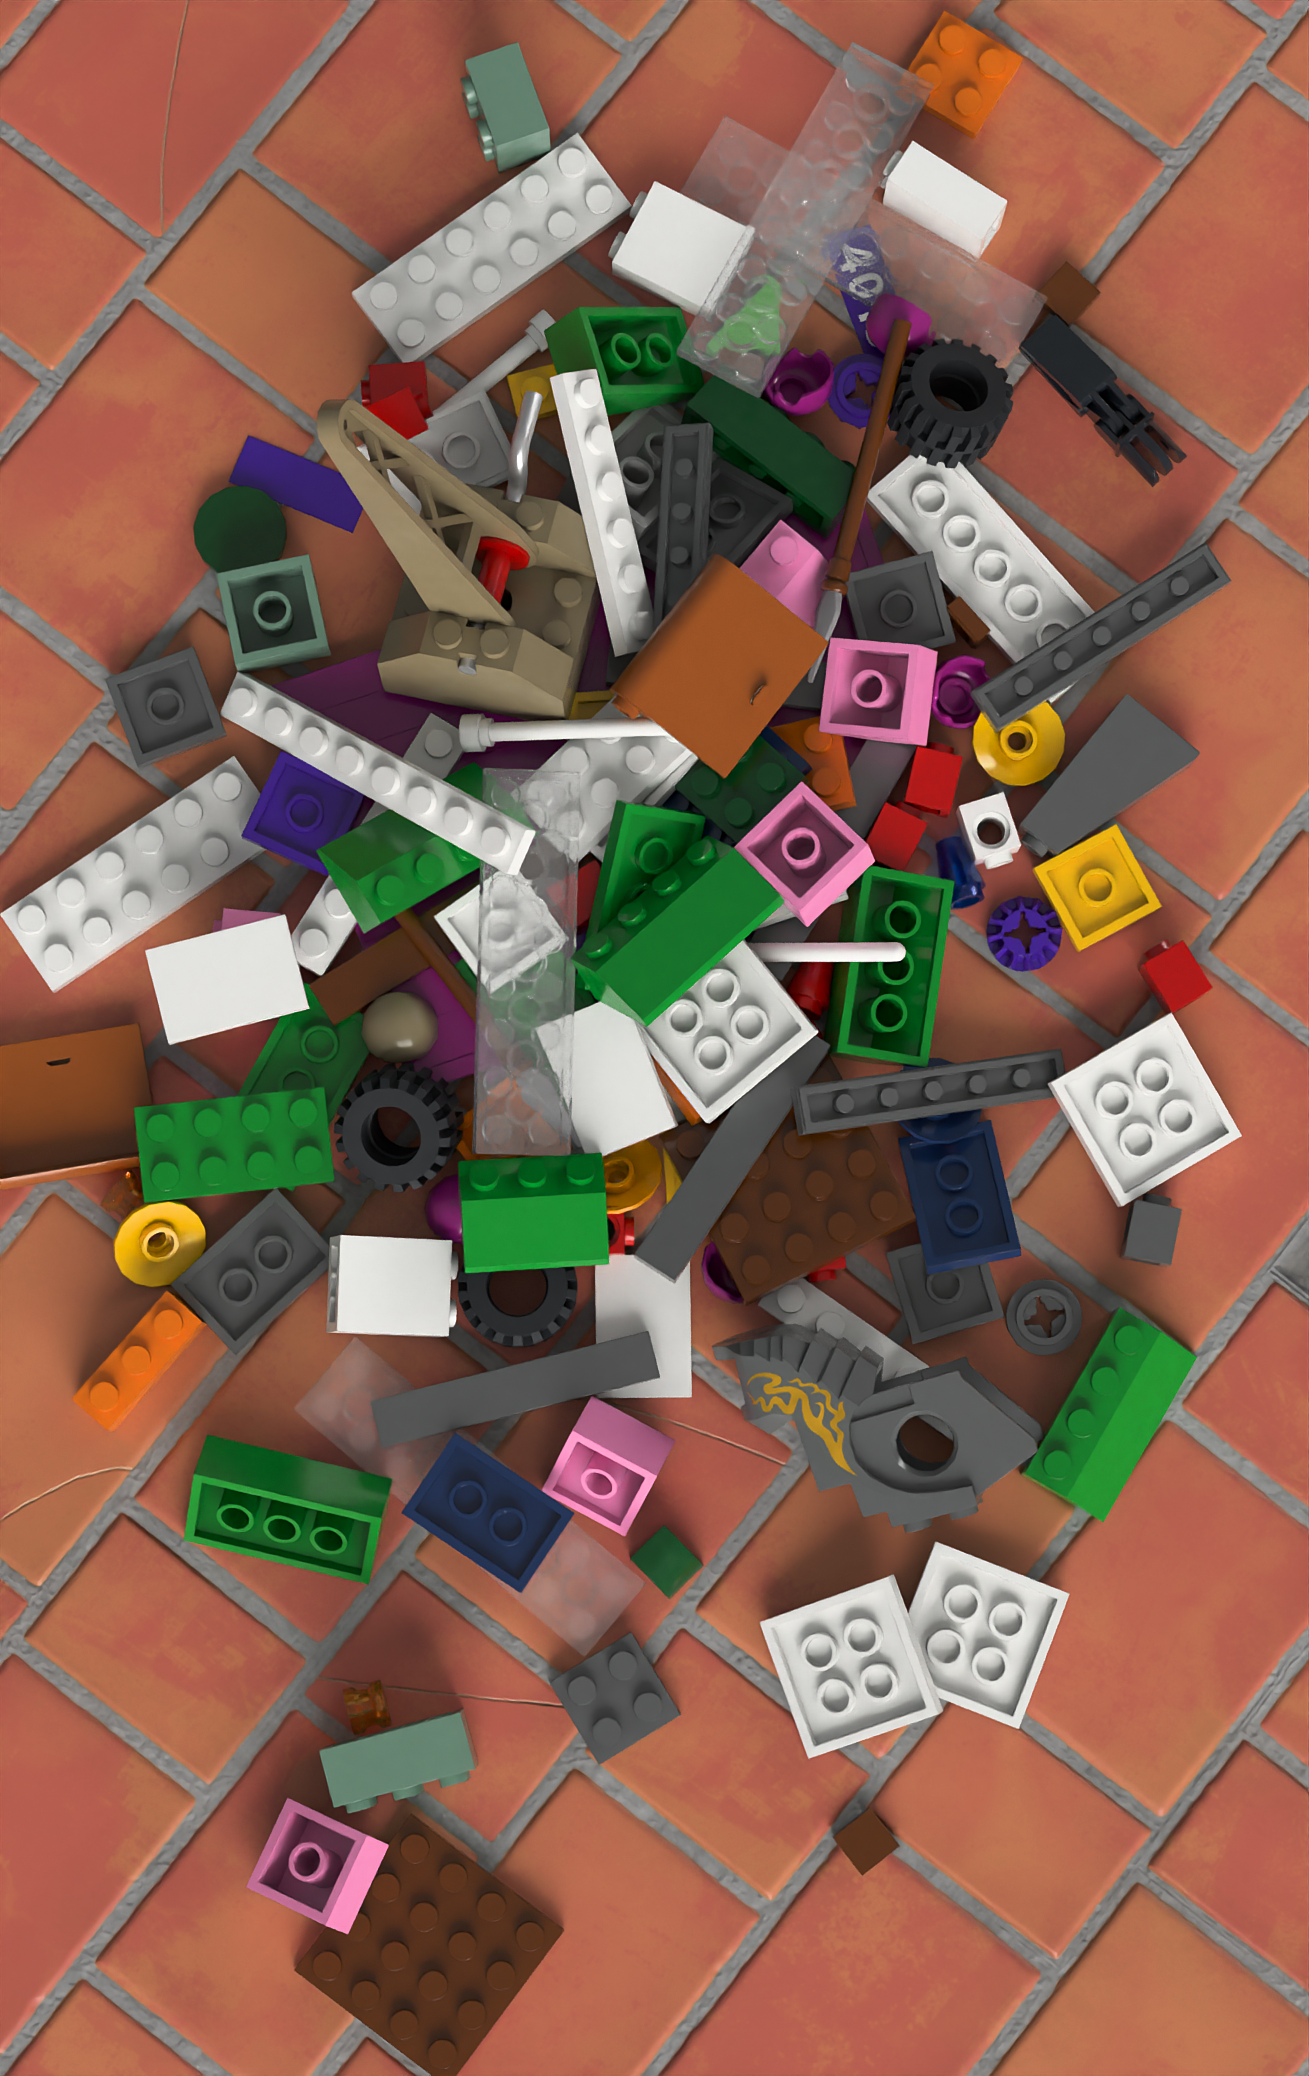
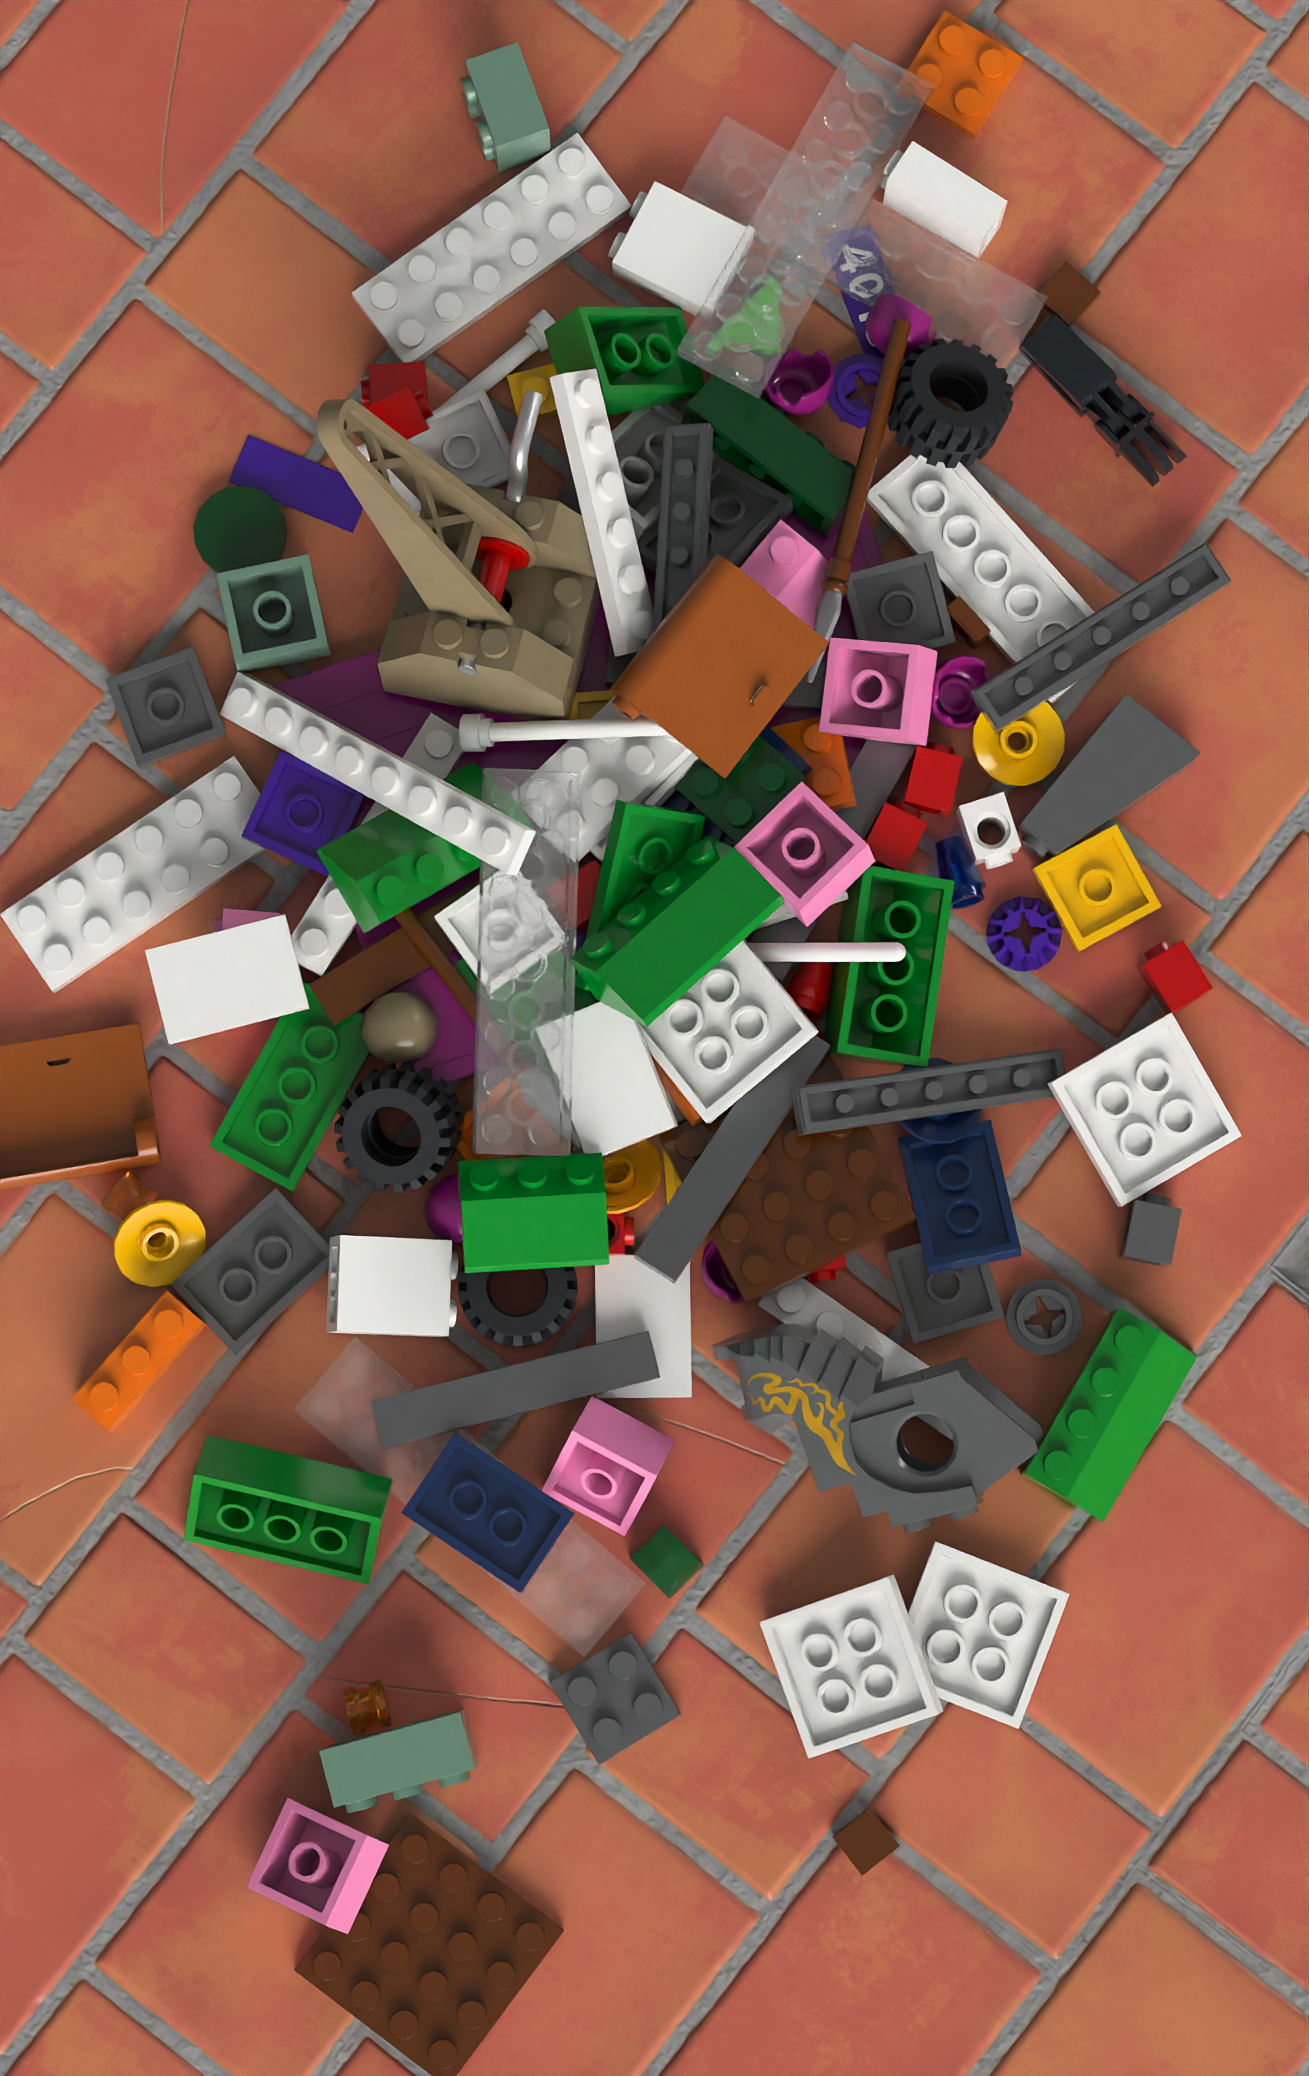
green plate [134,1087,335,1203] -> none

